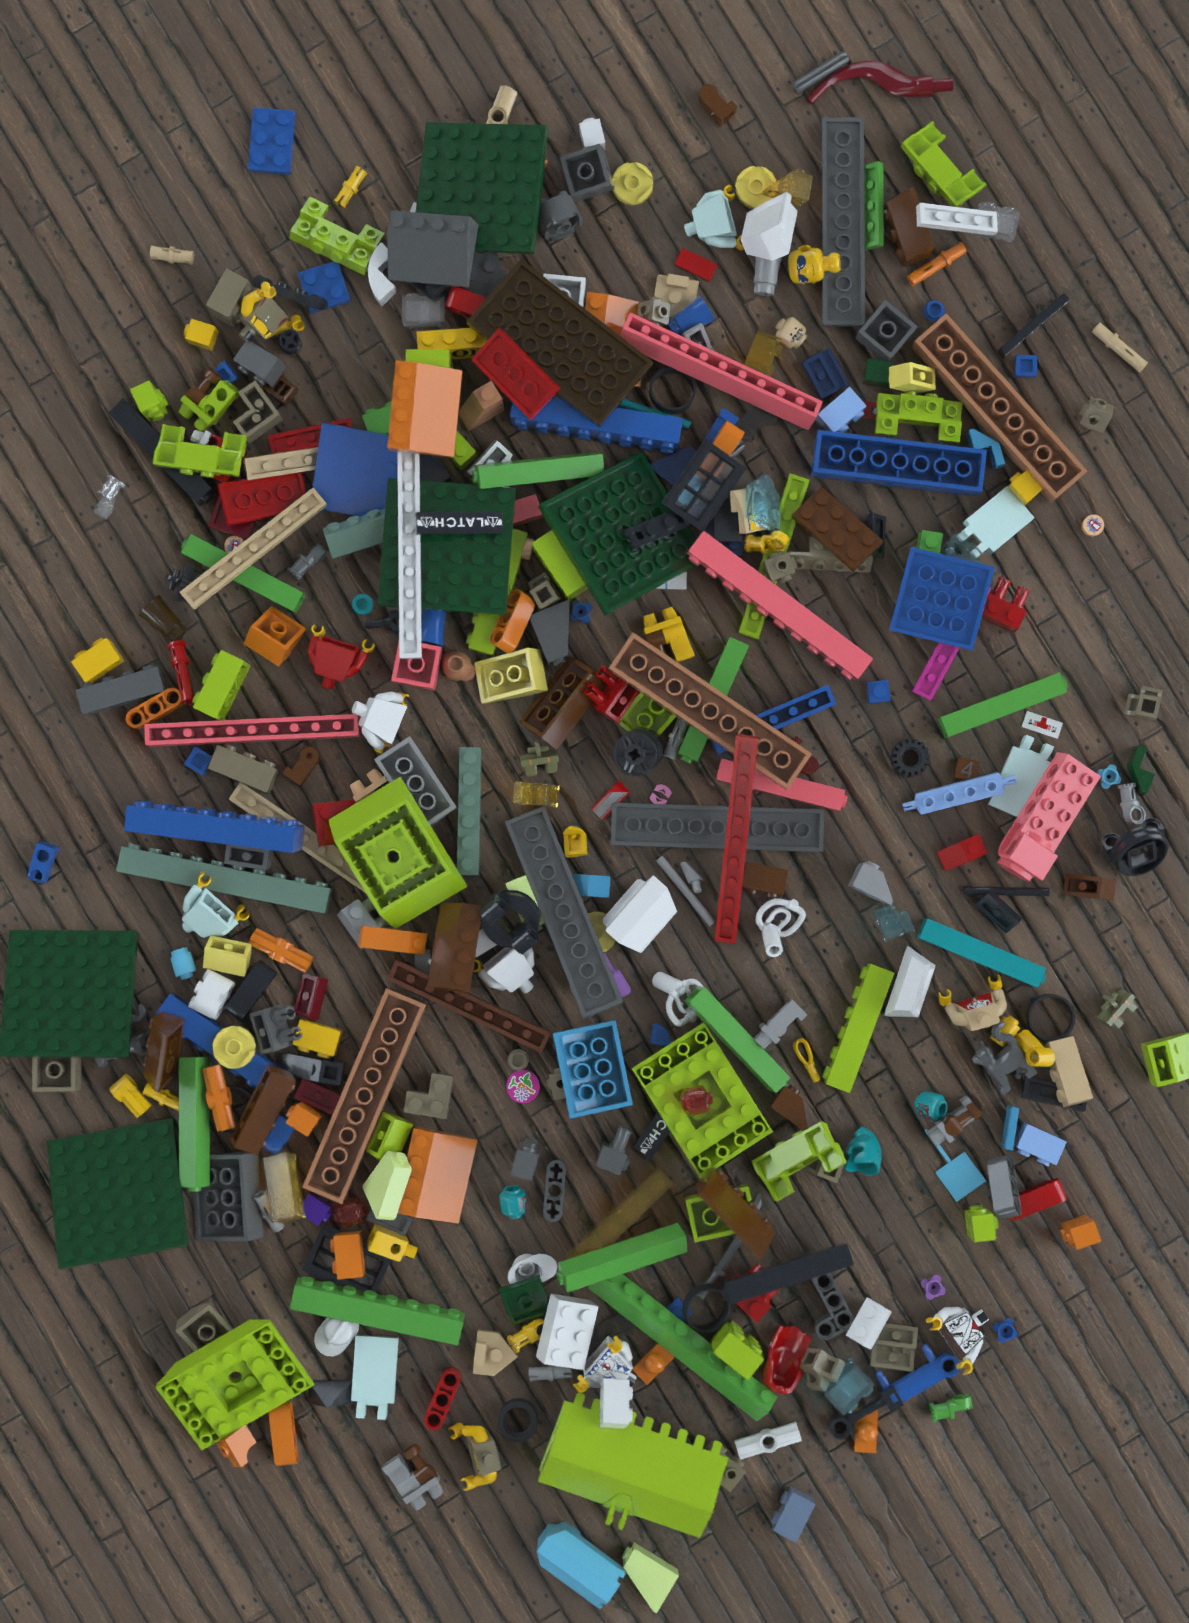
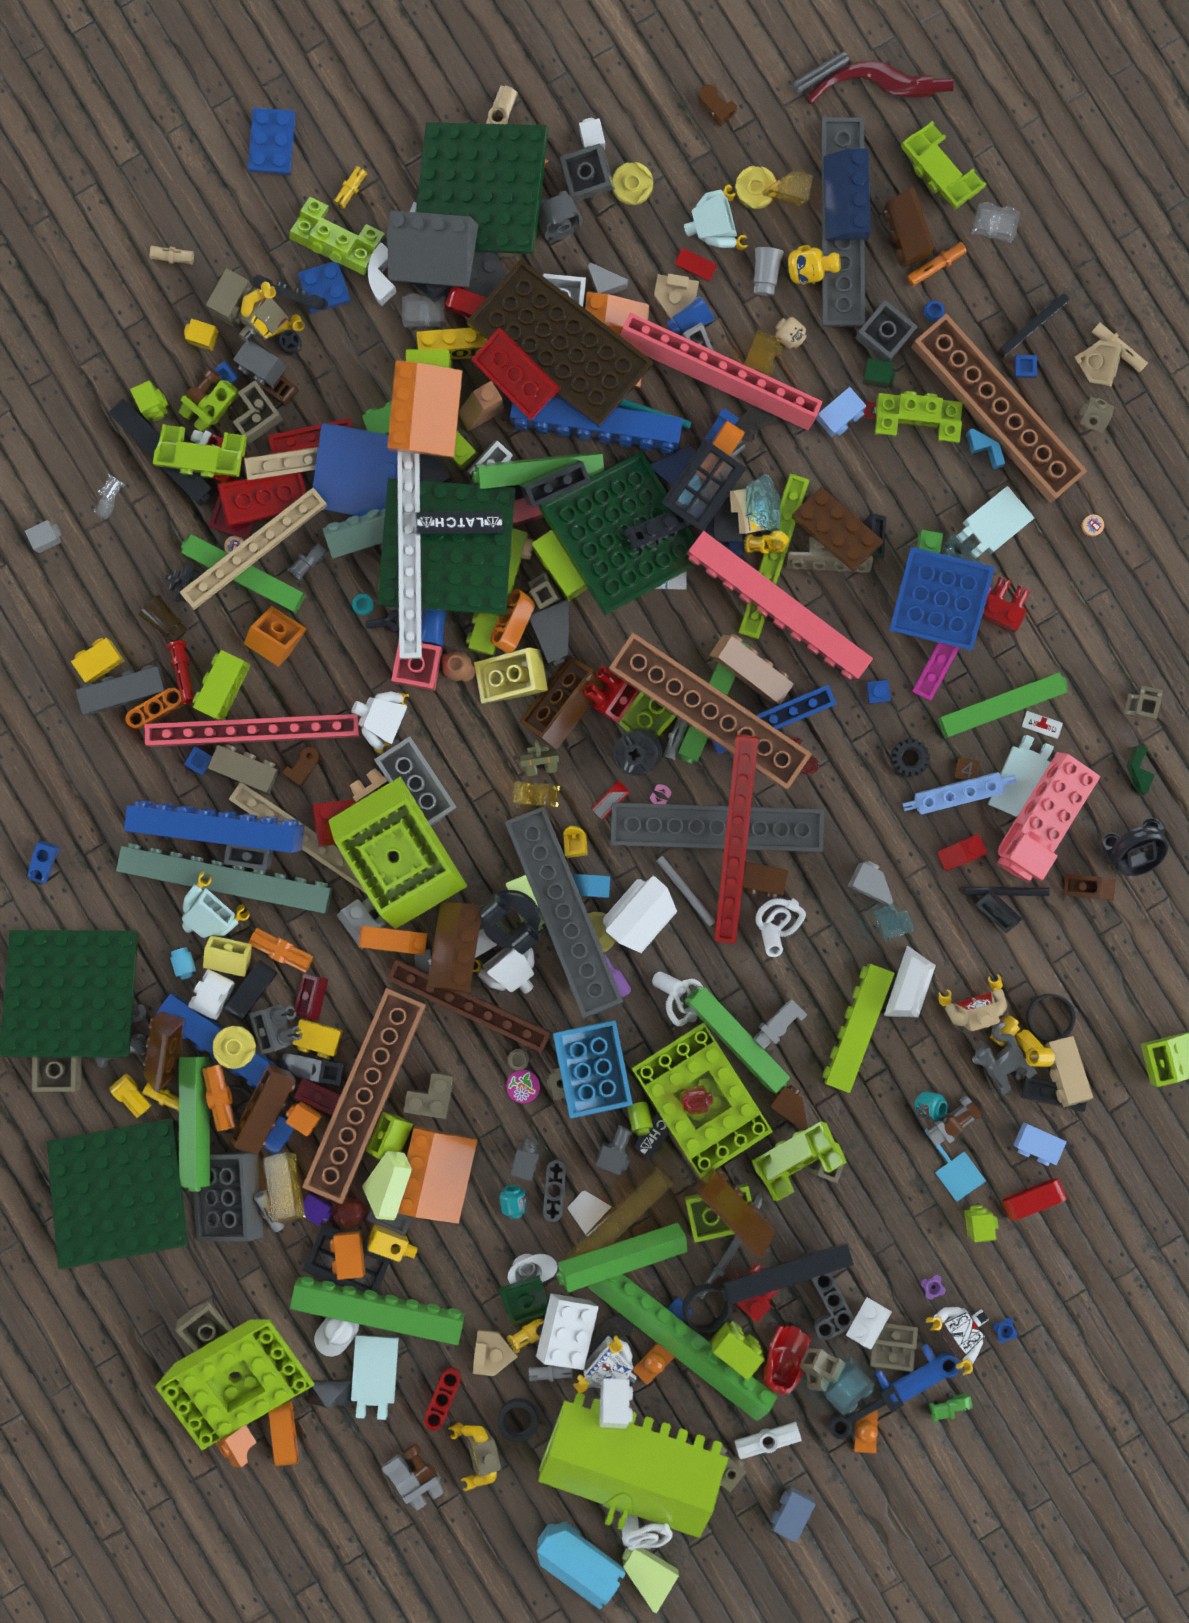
red torso [307,624,375,689] -> none
sand green brick [457,747,482,876] -> none
blue plate [570,600,592,623] -> none
dark tan brick [637,297,670,326] -> none
yellow hips [643,607,695,663] -> none
black tyre [649,366,696,414] -> none
blue tile [650,1022,671,1046] -> none
light grey bar [680,862,703,893] -> none
coral brick [716,759,848,811] -> none
white helmet [741,192,797,261] -> none
dark tan brick [763,551,797,584] -> none
yellow piece [793,1038,820,1083] -> none
dark blue plate [802,348,849,401] -> none
blue brick [811,430,987,497] -> none
teal helmet [844,1126,882,1176] -> none
bright green plate [864,161,884,250] -> none
light yellow brick [889,362,936,394] -> none
white plate [916,203,998,235] -> none
teal brick [916,918,1047,988] -> none
beam [987,1155,1021,1220] -> none
dark azure tile [1001,1105,1019,1150] -> none
yellow brick [1008,470,1043,506] -> none
orange brick [1060,1215,1102,1250] -> none
medium azure plate [1097,765,1121,789] -> none
olive hips [1097,988,1138,1029] -> none
light grey connector [1117,783,1146,825] -> none
none -> light grey brick [25,520,62,553]
none -> black brick [519,460,590,507]
none -> white sticker [568,1191,612,1235]
none -> light grey slope [588,262,628,295]
none -> white piece [620,1512,673,1550]
none -> lime brick [627,1102,653,1136]
none -> medium nougat brick [709,634,794,705]
none -> dark blue slope [823,148,871,241]
none -> tan plate [1075,340,1122,387]

